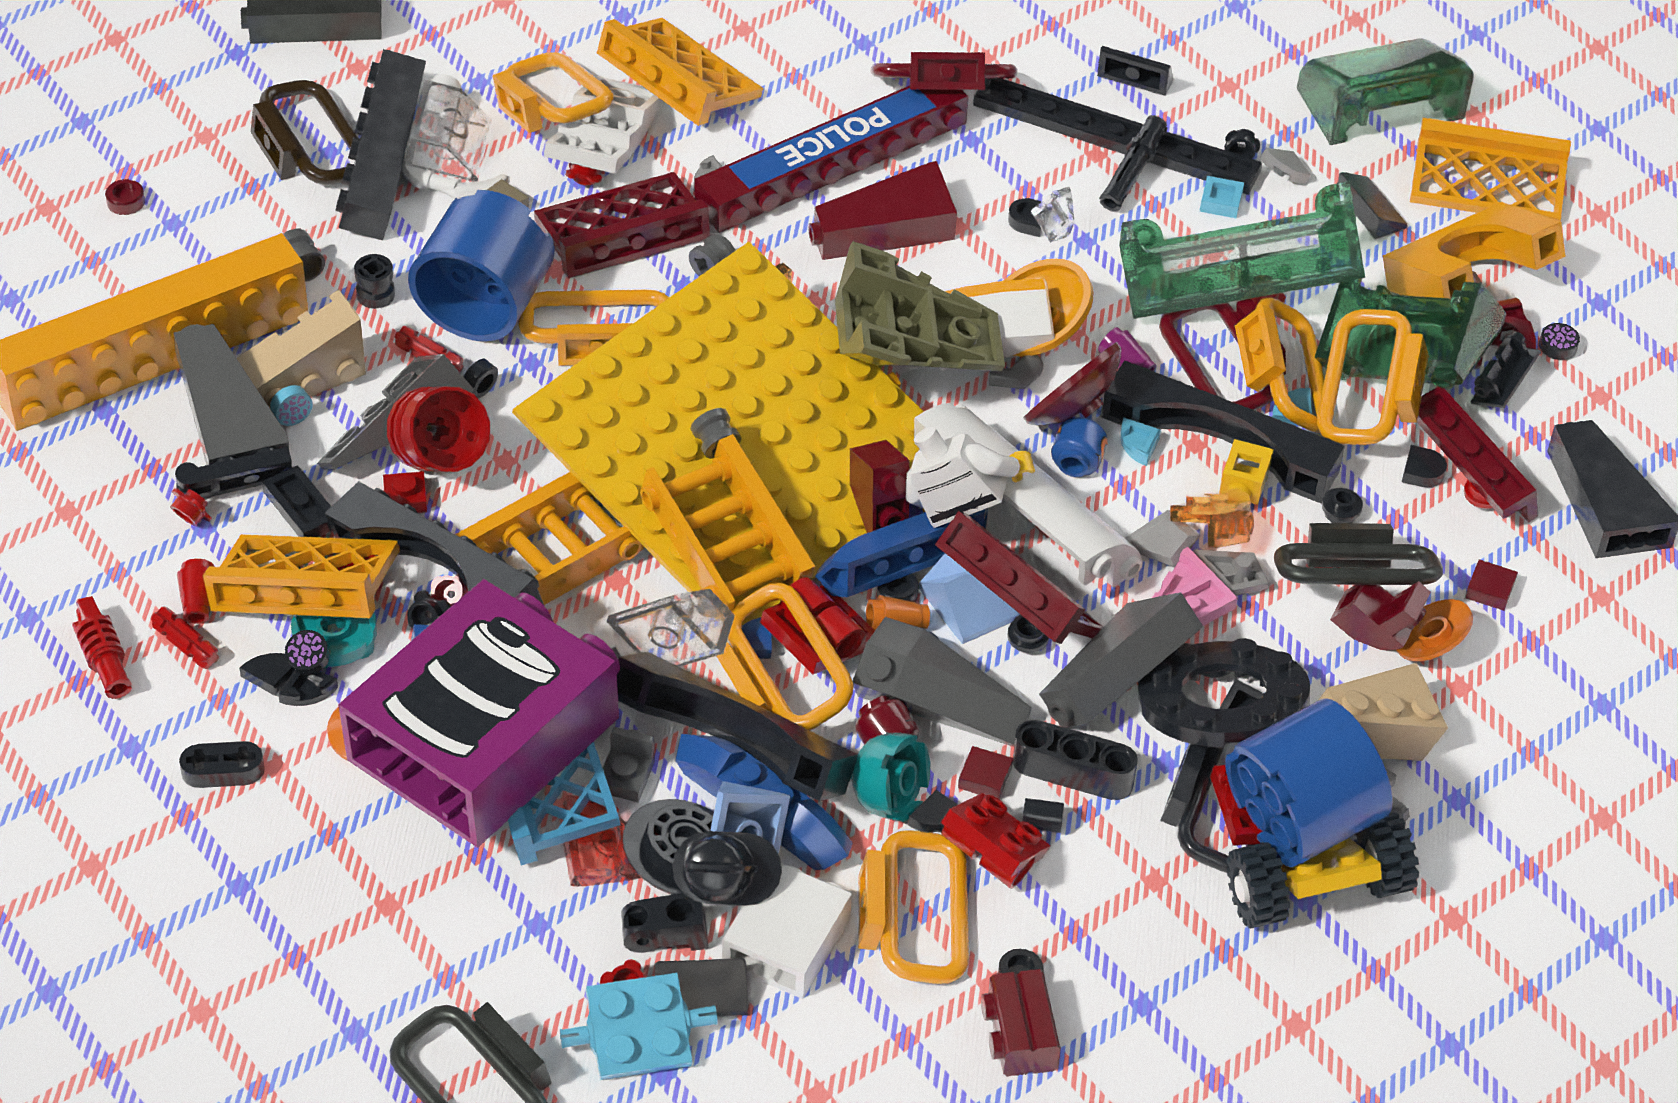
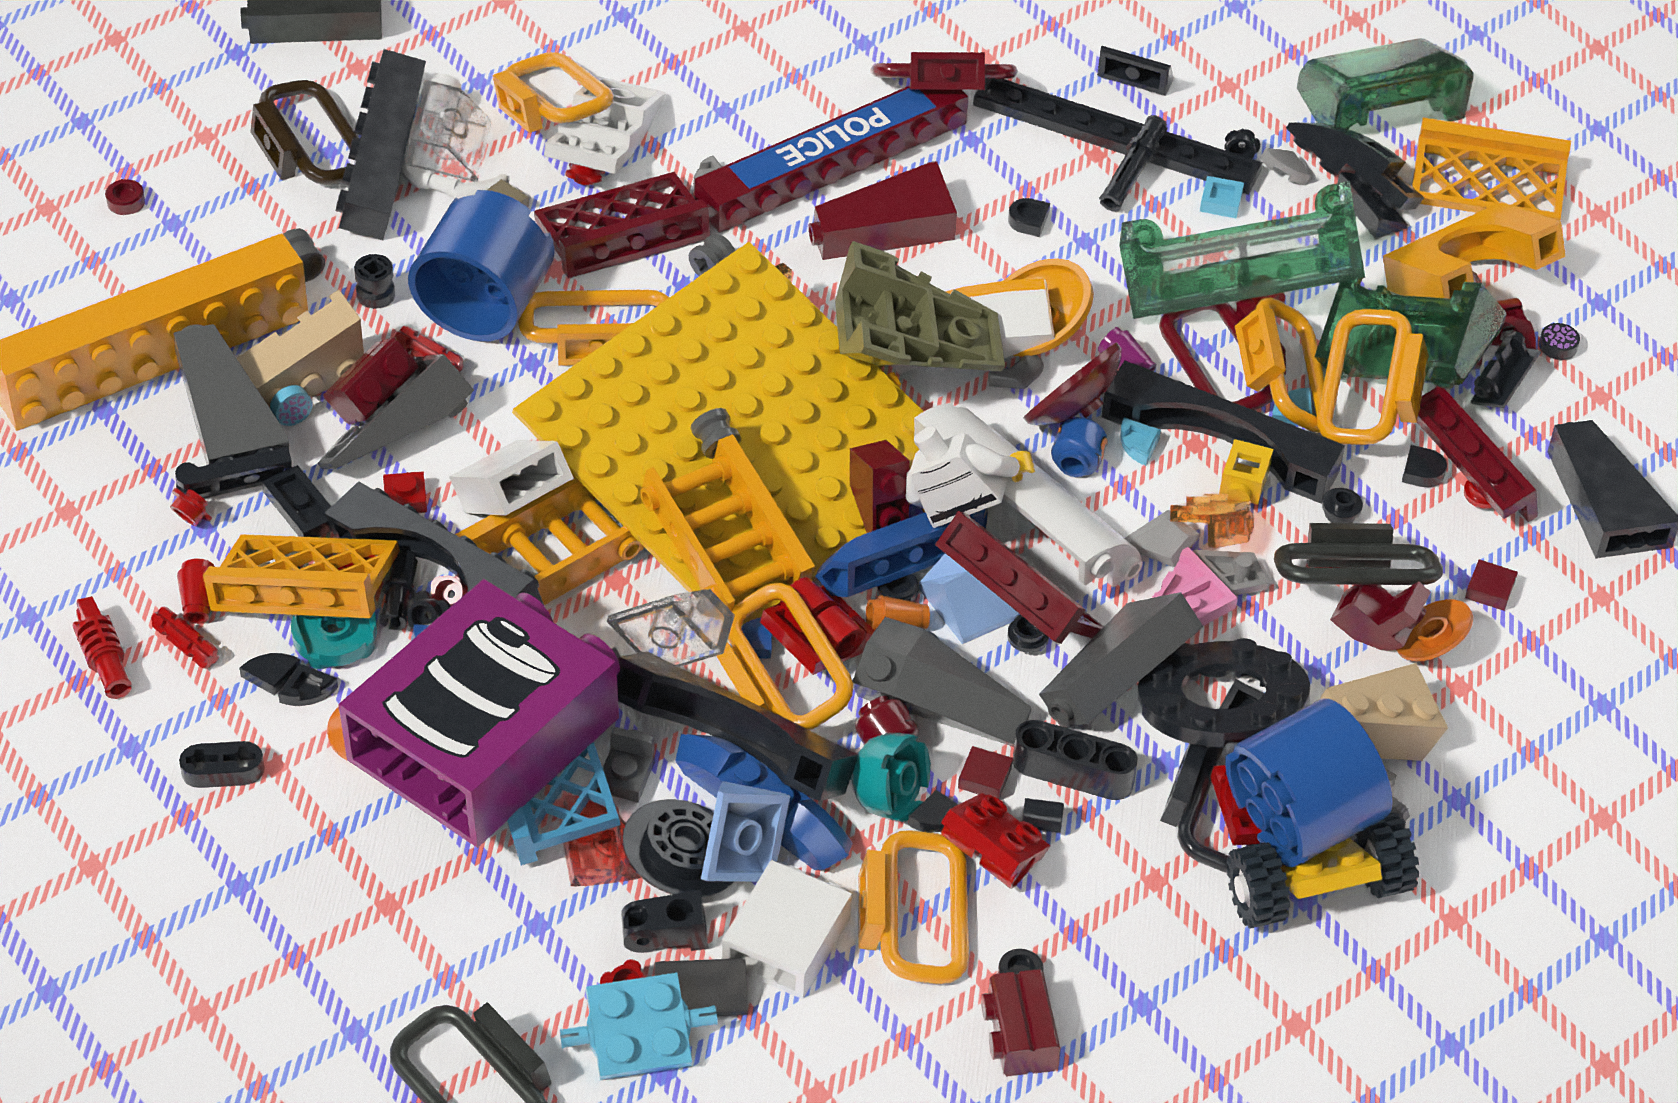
black tile [285,630,330,675] -> none
red wheel [387,386,491,472] -> none
black tile [463,358,498,398] -> none
light orange fence [596,17,763,126] -> none
black piece [672,831,782,906] -> none
clear slope [1031,187,1075,243] -> none
none -> dark red brick [323,337,418,425]
none -> black axle [379,550,418,630]
none -> white brick [449,440,574,516]
none -> black slope [1286,122,1424,211]

